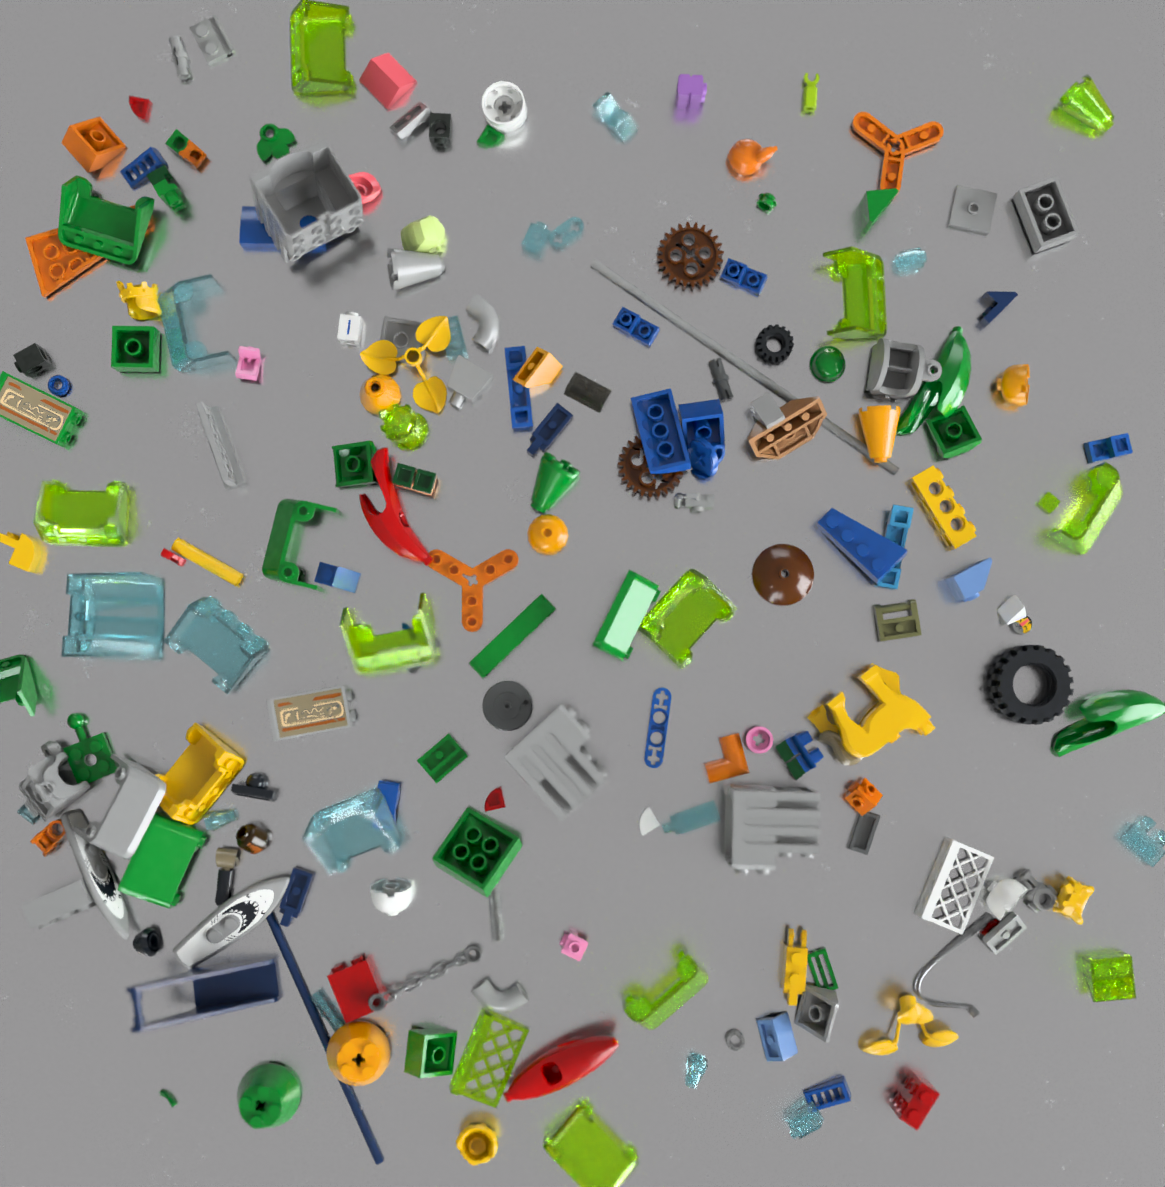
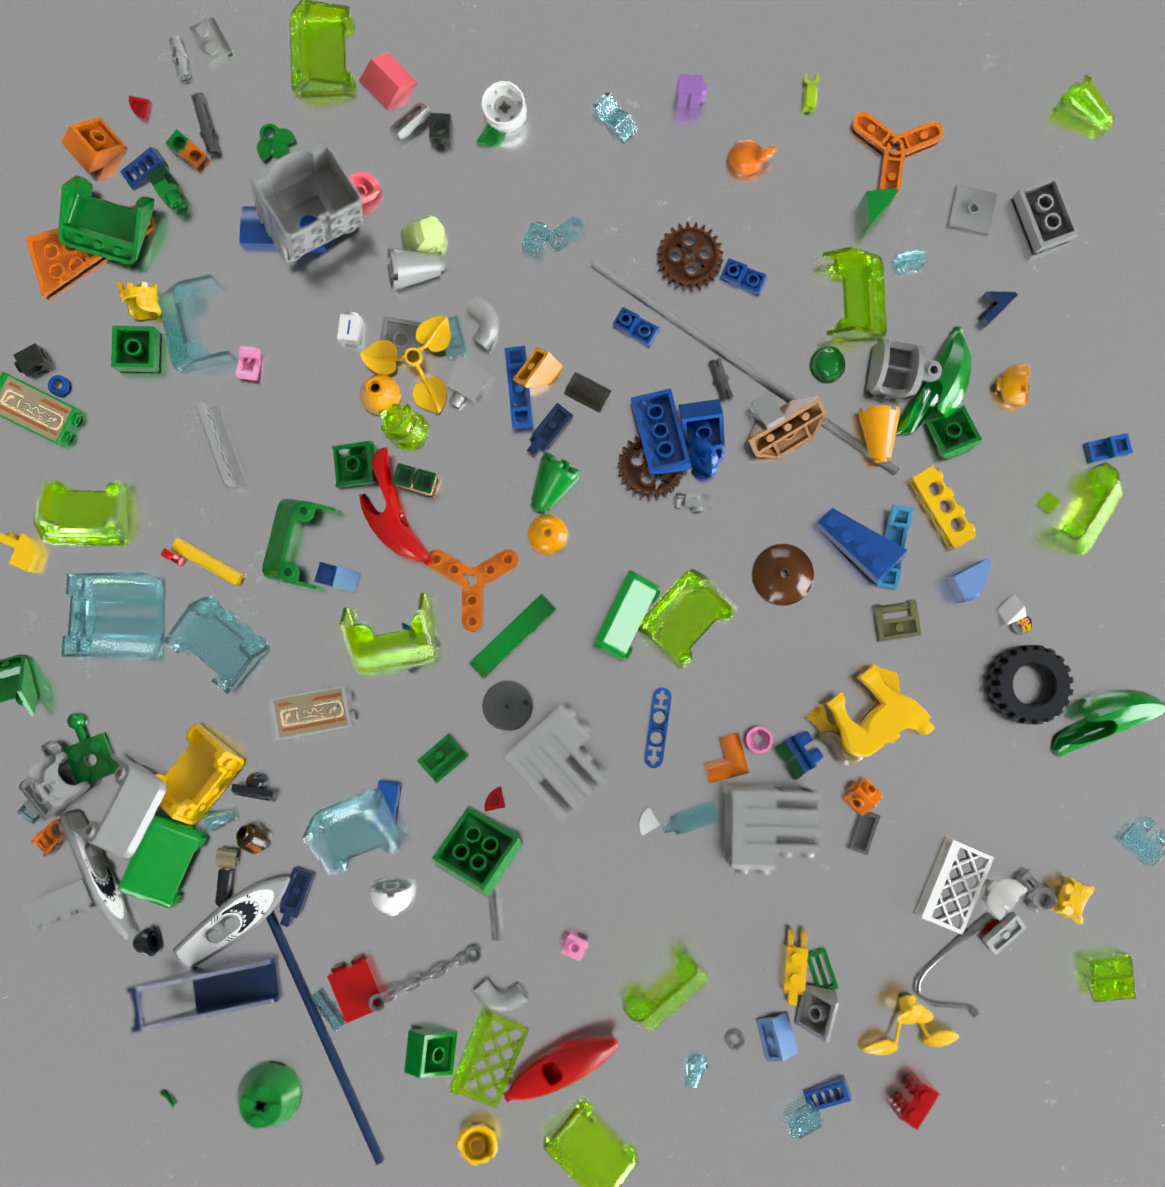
light orange cone [327,1020,390,1086] -> none
black tyre [755,324,794,364] -> none
green plate [757,193,777,212] -> none
none -> dark grey pin [191,92,220,155]

